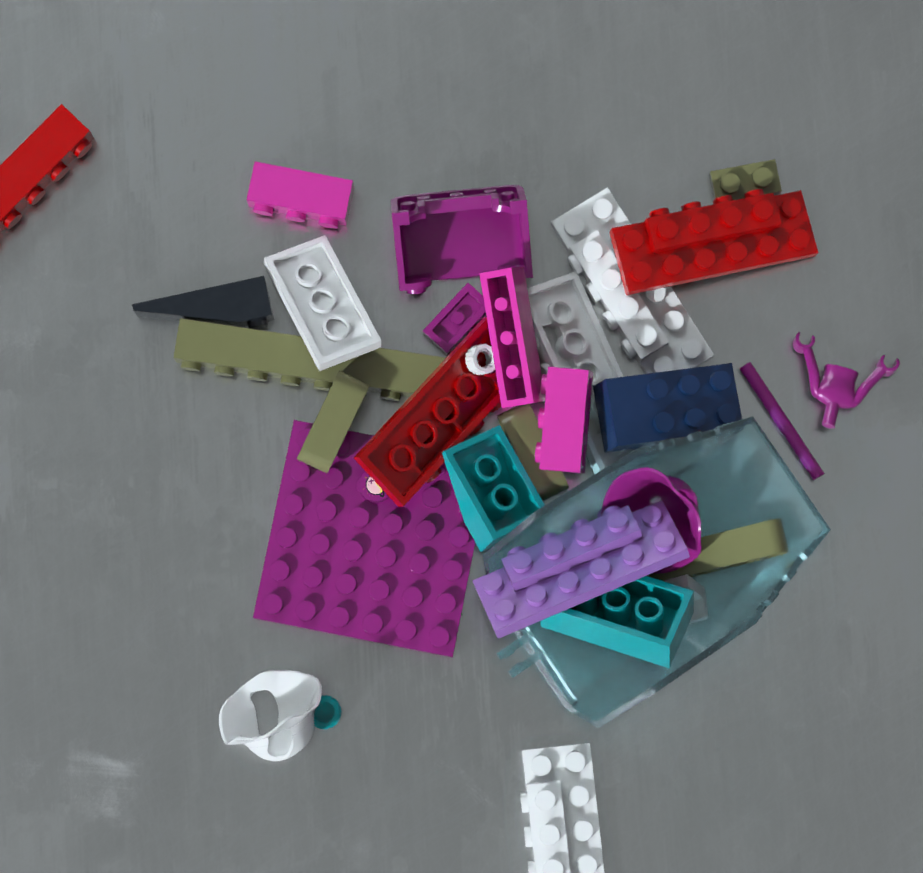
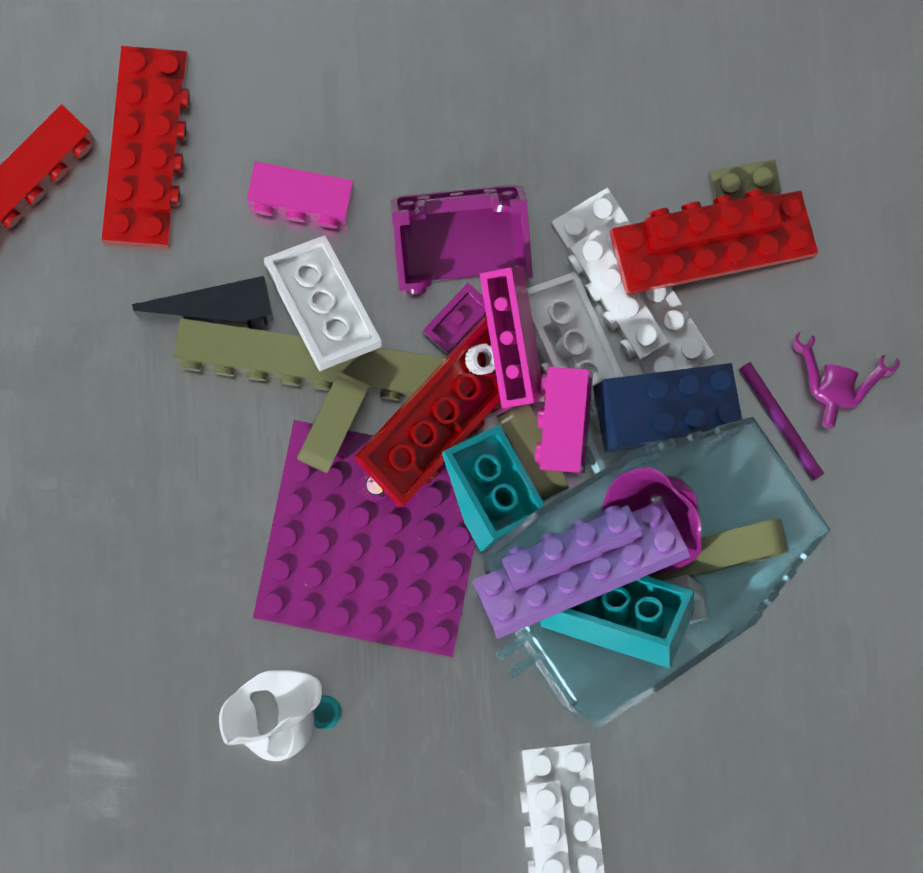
none -> red plate [101,46,190,248]

